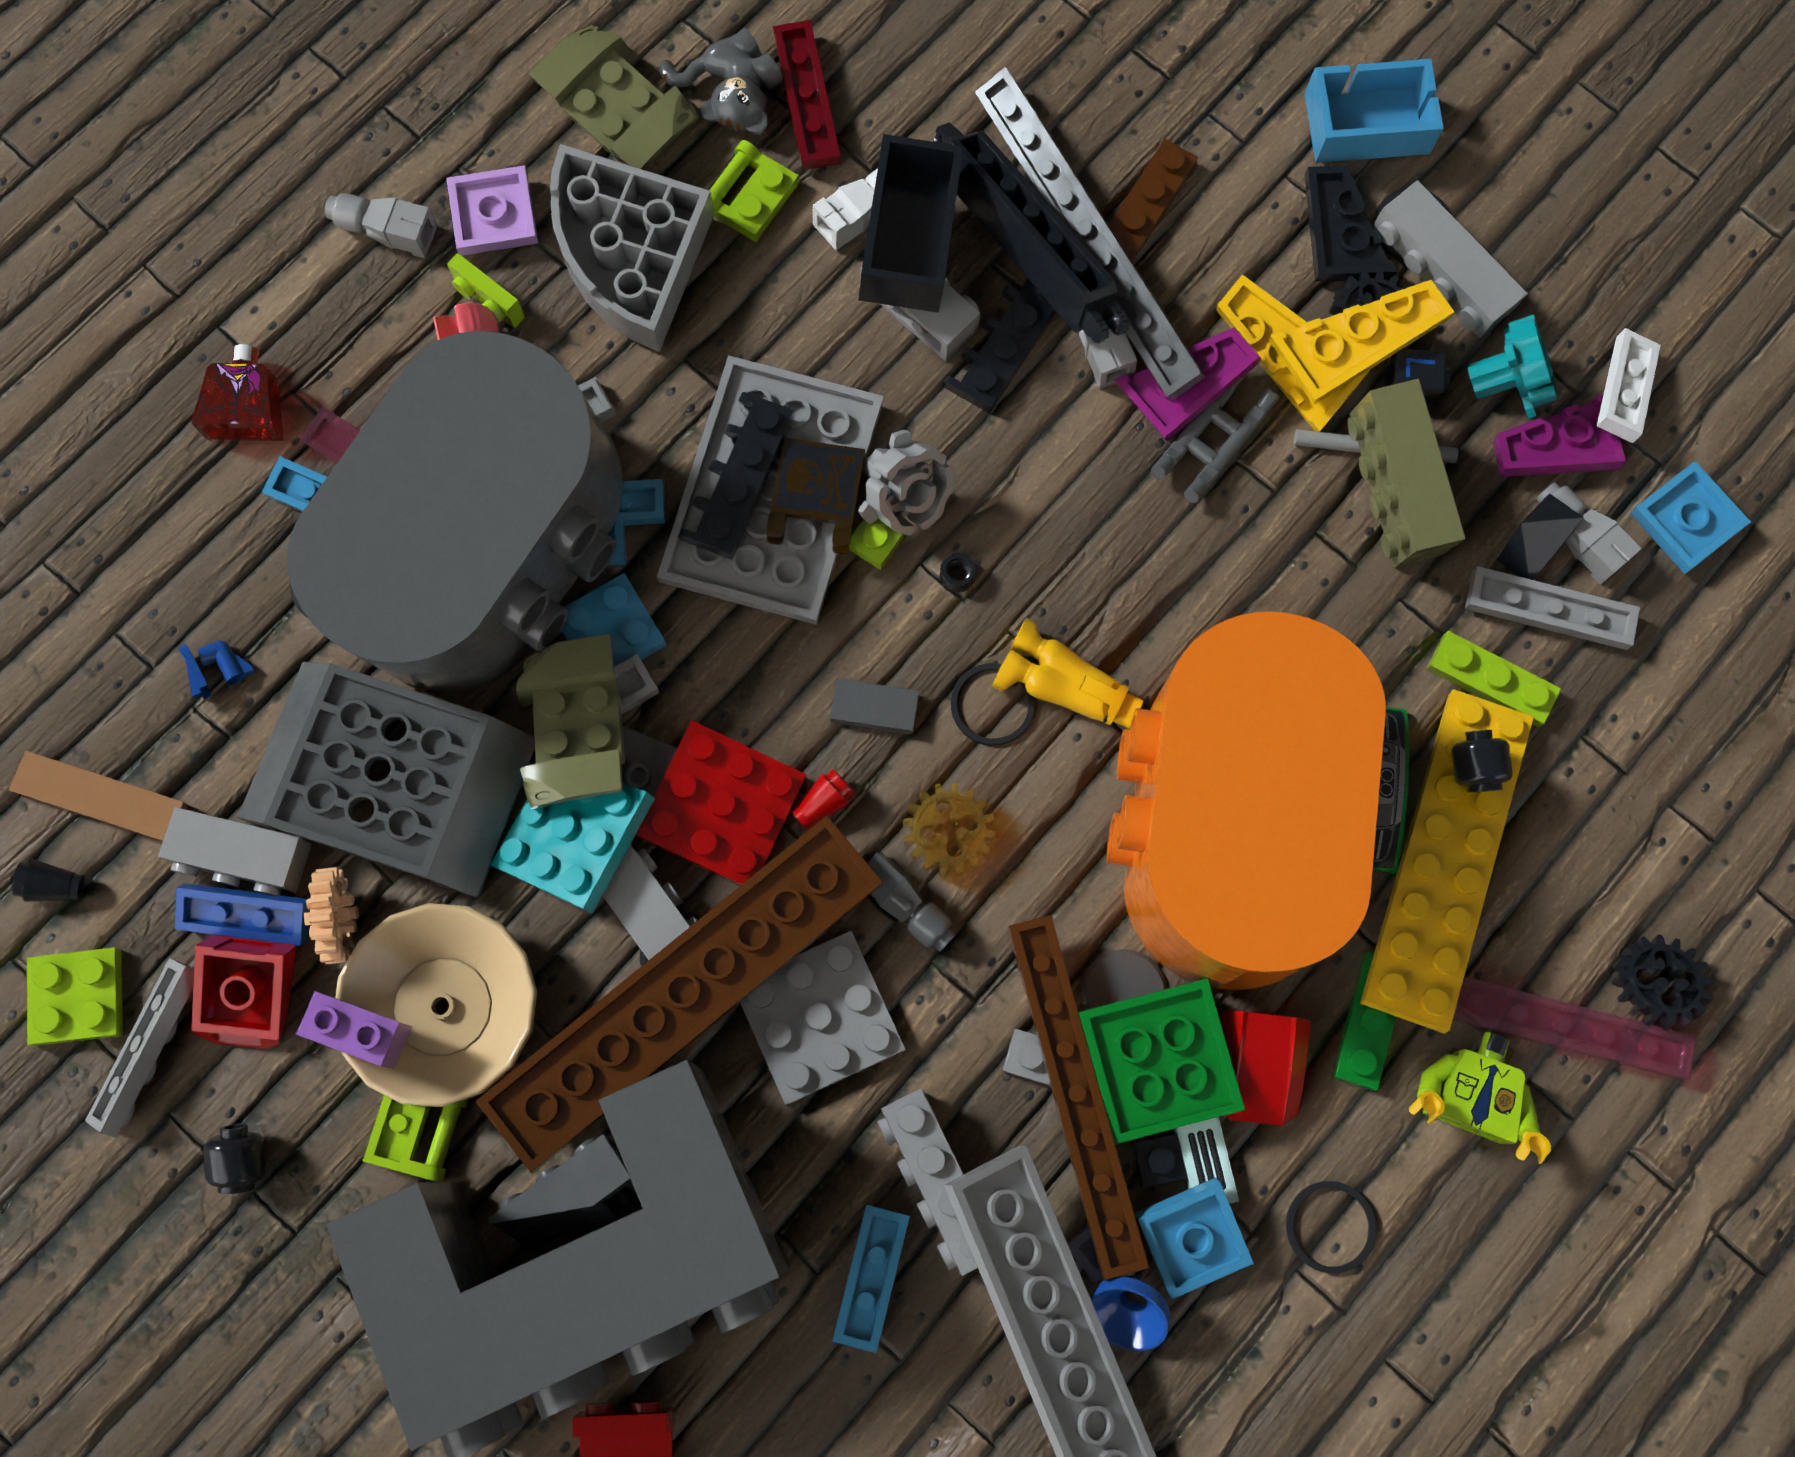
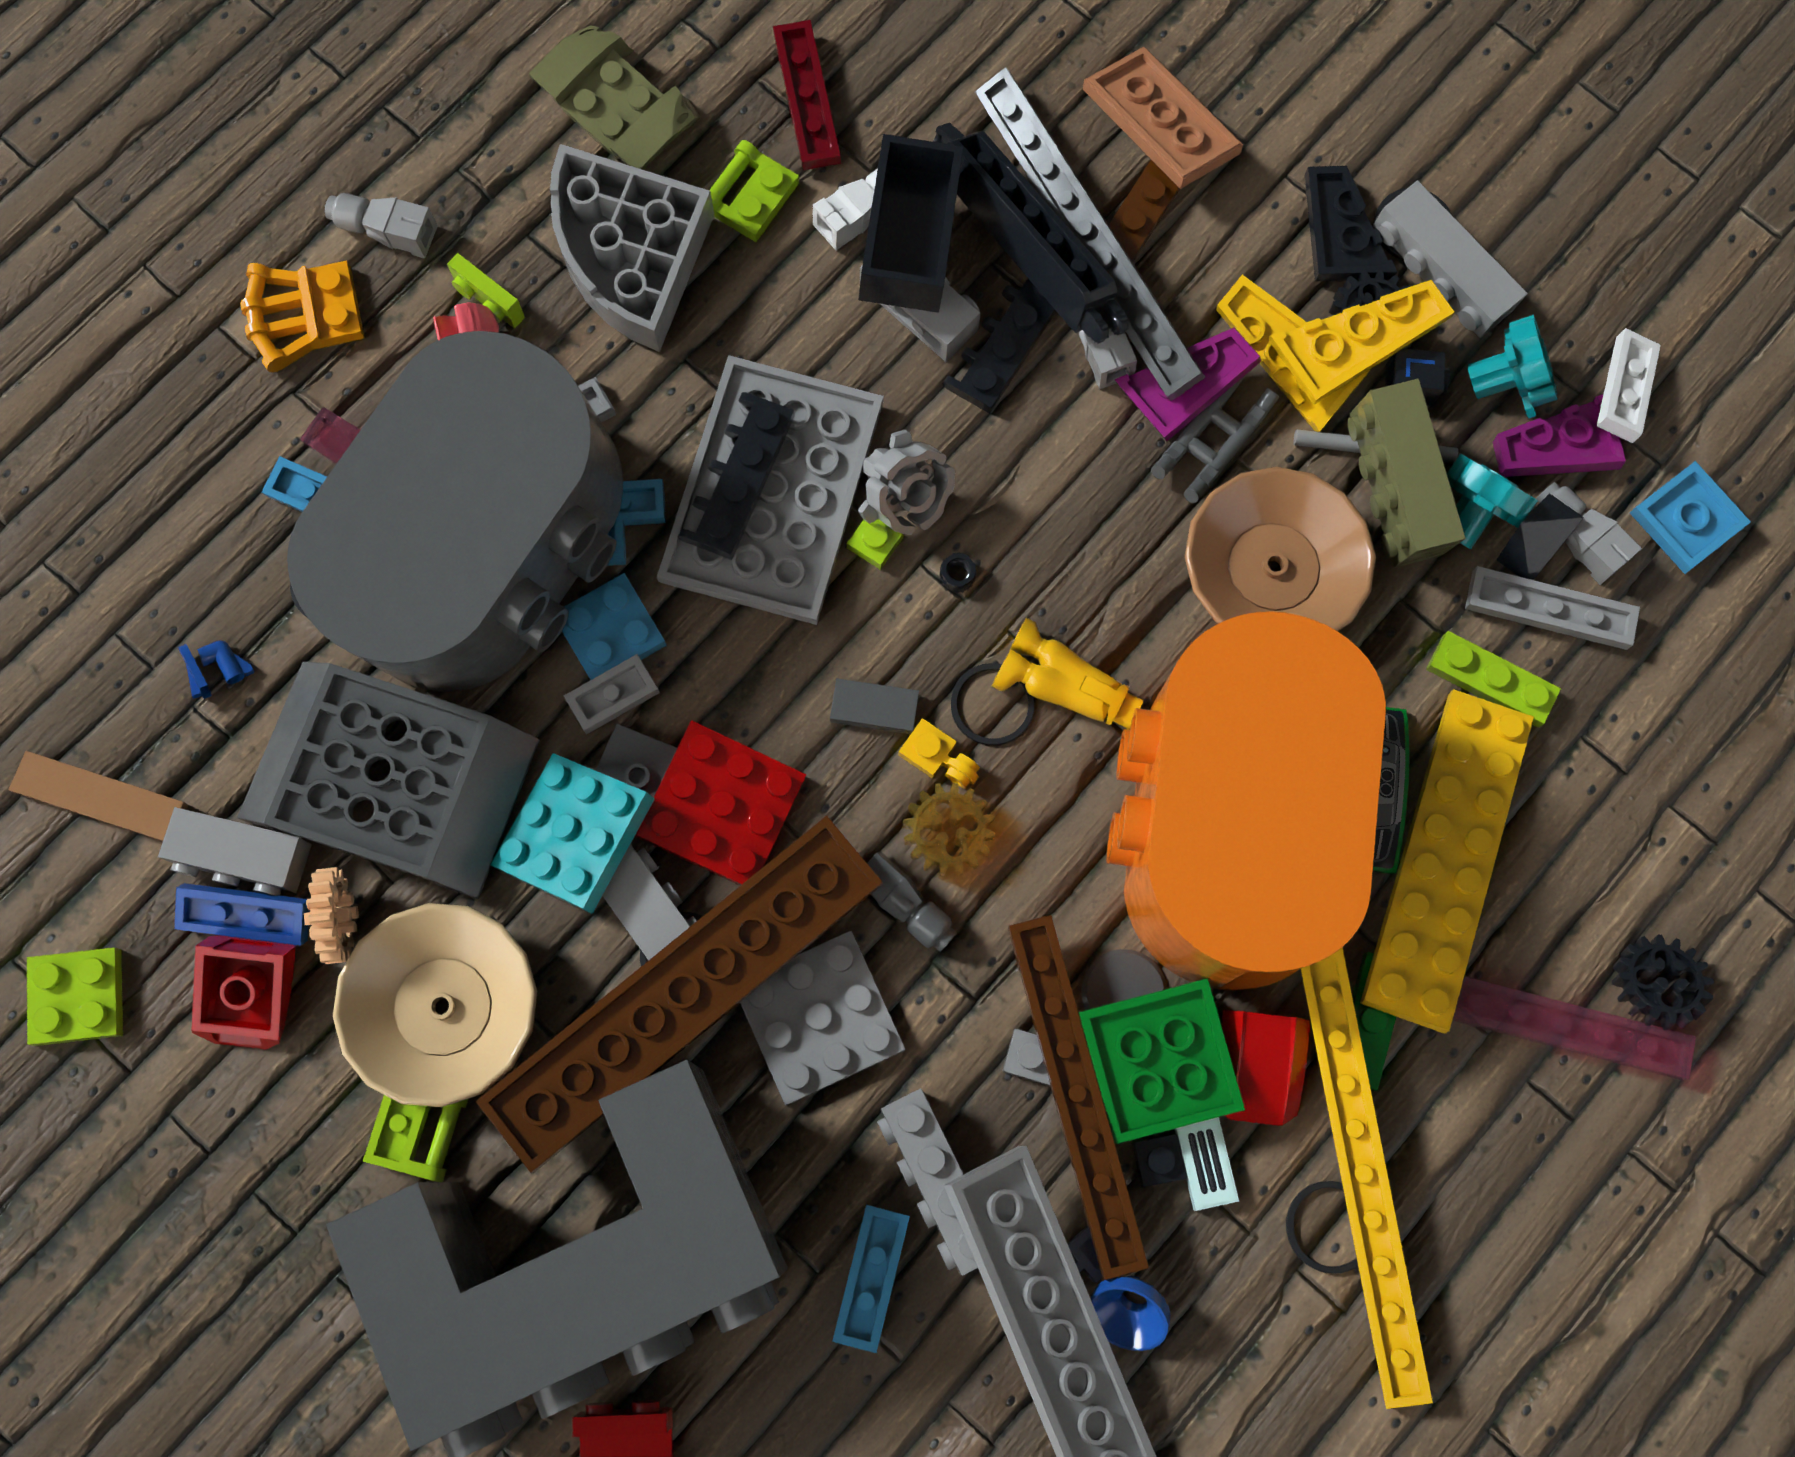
black cone [12,859,86,902] -> none
light grey plate [85,958,194,1138] -> none
clear red torso [192,344,283,441] -> none
black head [204,1124,266,1194] -> none
medium lavender brick [296,991,412,1069] -> none
lavender plate [446,165,538,256] -> none
dark grey slope [488,1134,643,1243] -> none
olive piece [516,634,625,810] -> none
dark grey animal [659,28,784,135] -> none
flag [766,437,865,555] -> none
red cone [792,769,856,830] -> none
dark azure plate [1134,1178,1254,1300] -> none
dark azure piece [1304,59,1444,163] -> none
lime torso [1409,1032,1551,1164] -> none
black head [1451,730,1513,793] -> none
none -> light orange plate [240,260,365,373]
none -> yellow plate [898,718,980,789]
none -> nougat tile [1083,47,1243,189]
none -> medium nougat dish [1185,467,1376,631]
none -> yellow plate [1300,947,1433,1409]
none -> teal piece [1446,453,1538,549]

